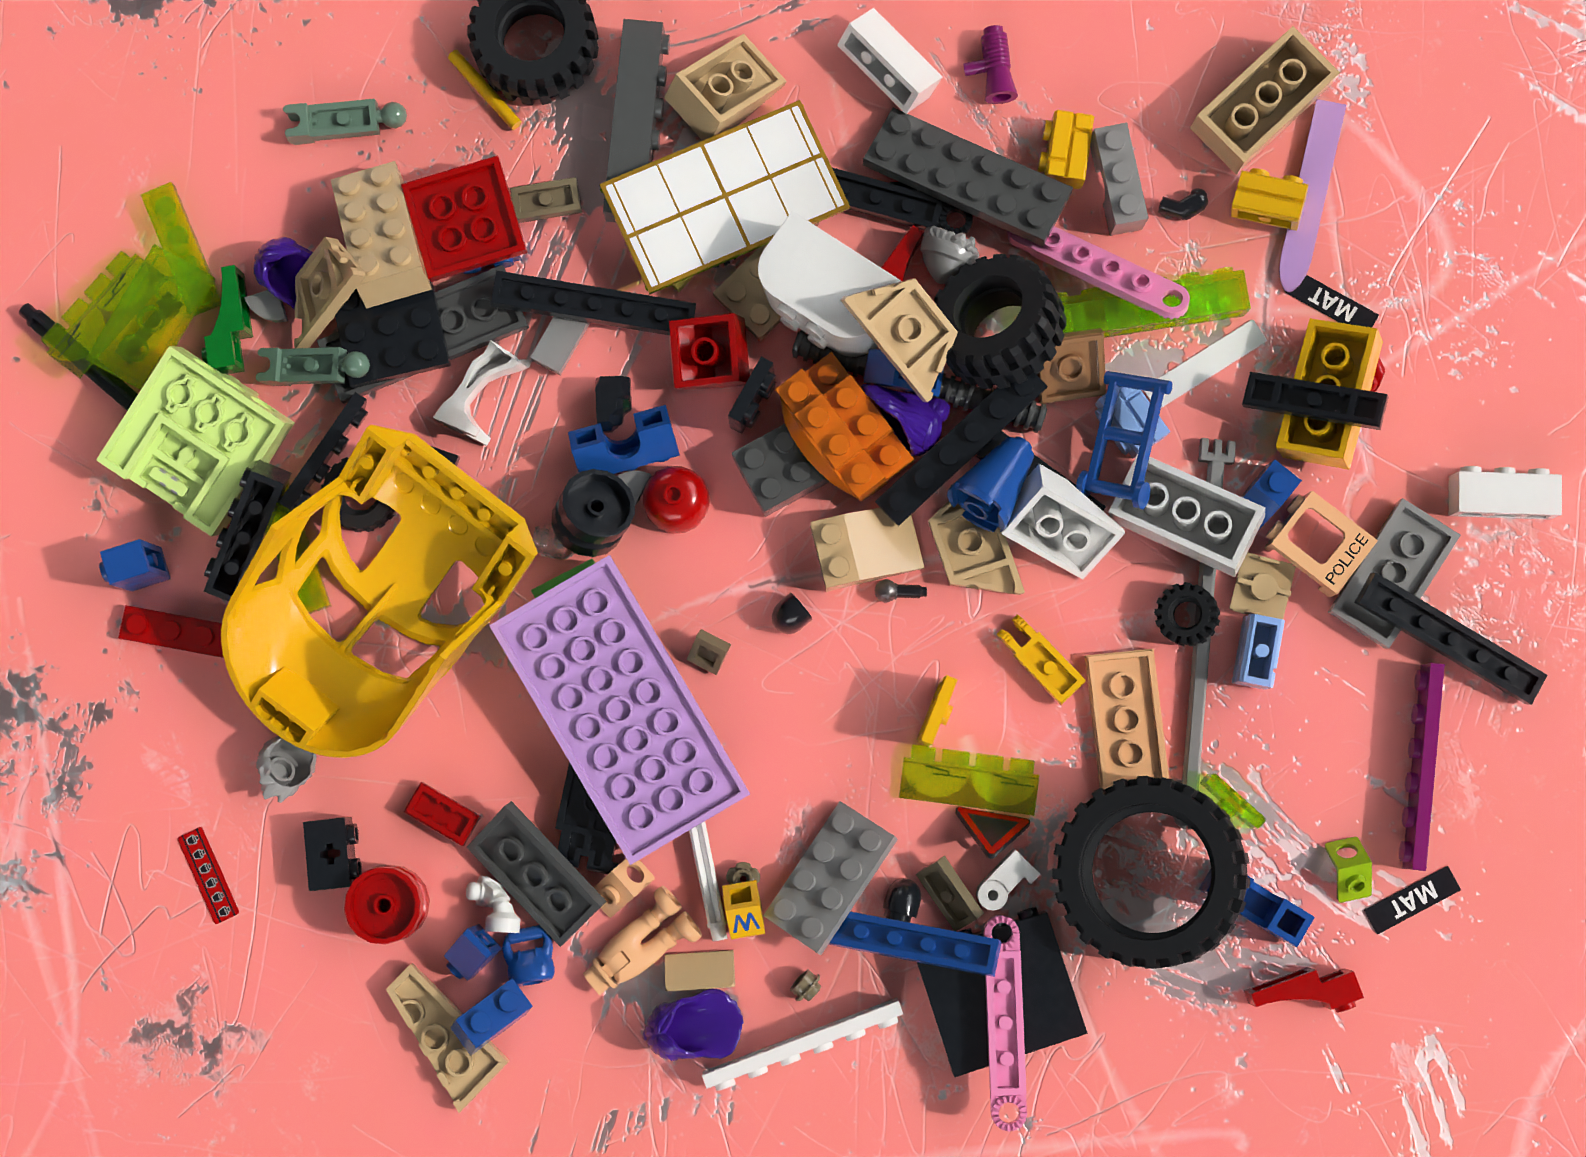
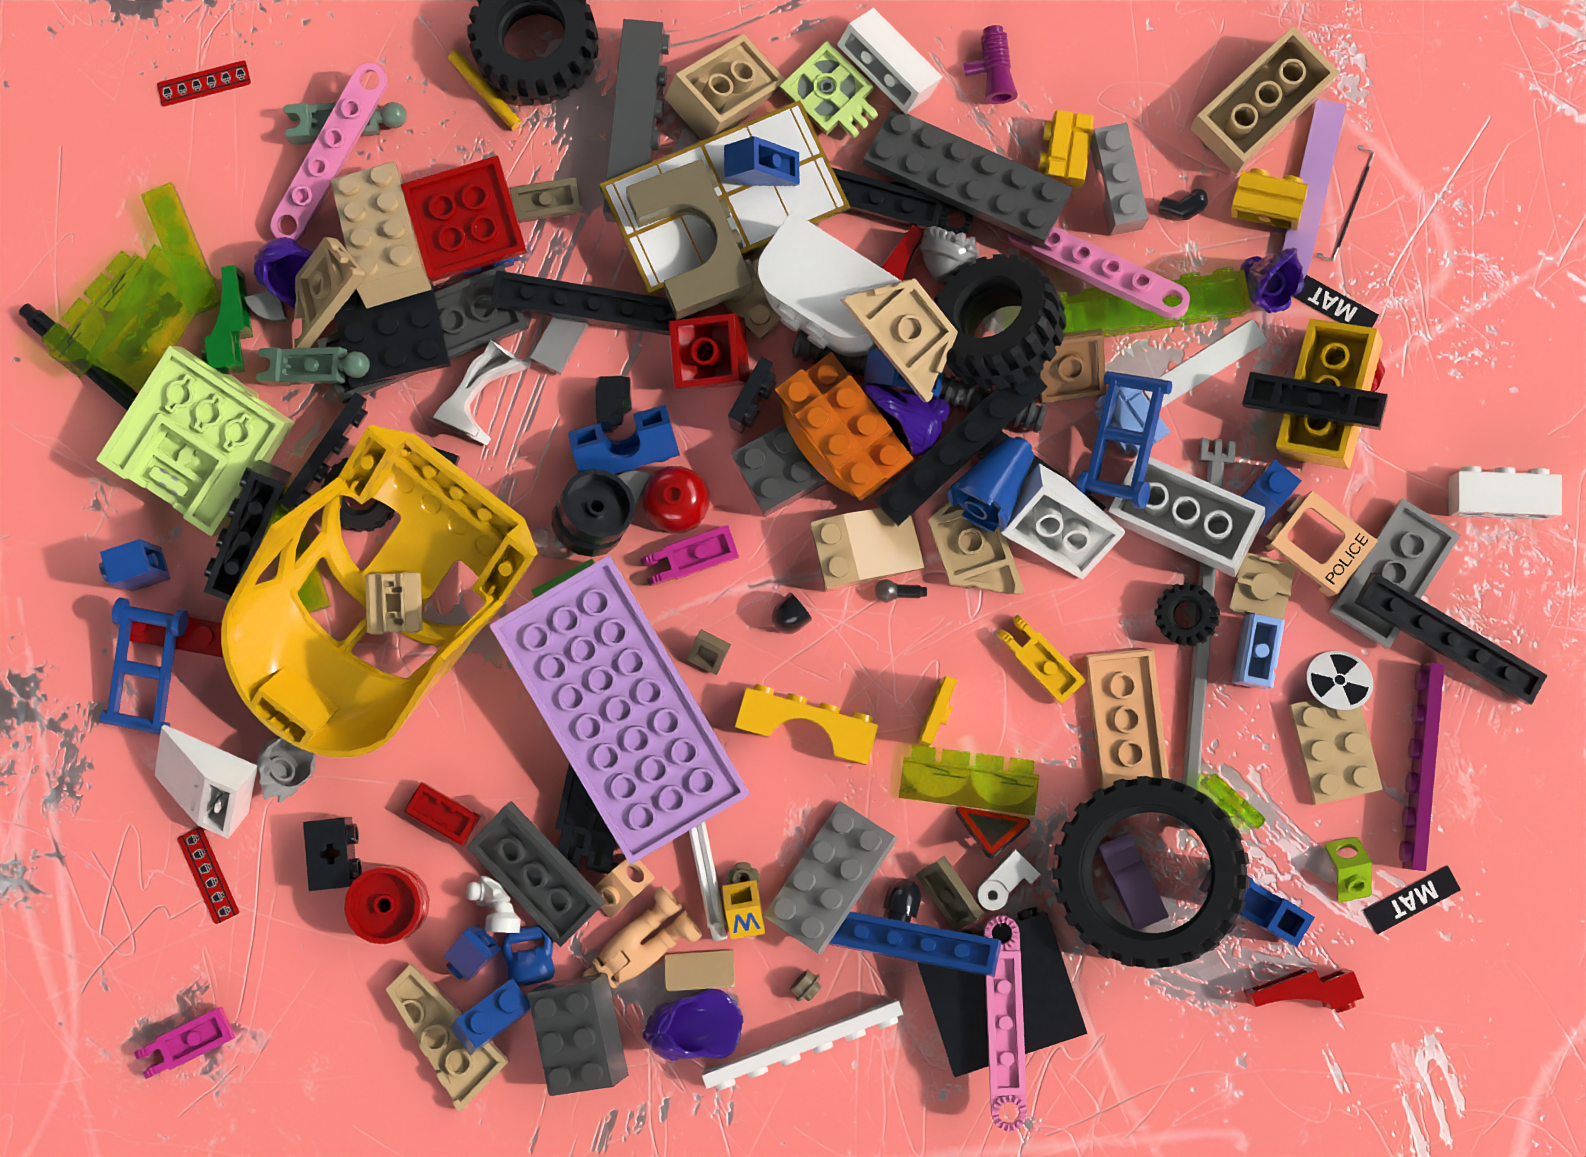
none -> blue piece [100,597,189,735]
none -> dark pink hinge [134,1006,236,1079]
none -> white slope [154,725,257,839]
none -> red sticker [157,60,251,107]
none -> bright pink plate [270,63,388,241]
none -> tan piece [365,571,423,634]
none -> dark grey brick [527,973,629,1096]
none -> dark tan arch [626,159,756,320]
none -> dark pink hinge [640,525,739,586]
none -> blue slope [724,136,800,186]
none -> yellow arch [735,684,879,765]
none -> yellowish green piece [780,41,878,138]
none -> lavender piece [1098,833,1169,931]
none -> dark purple hair [1239,247,1305,314]
none -> tan plate [1288,699,1383,805]
none -> white sticker [1307,651,1373,710]
none -> black piece [1317,144,1375,262]

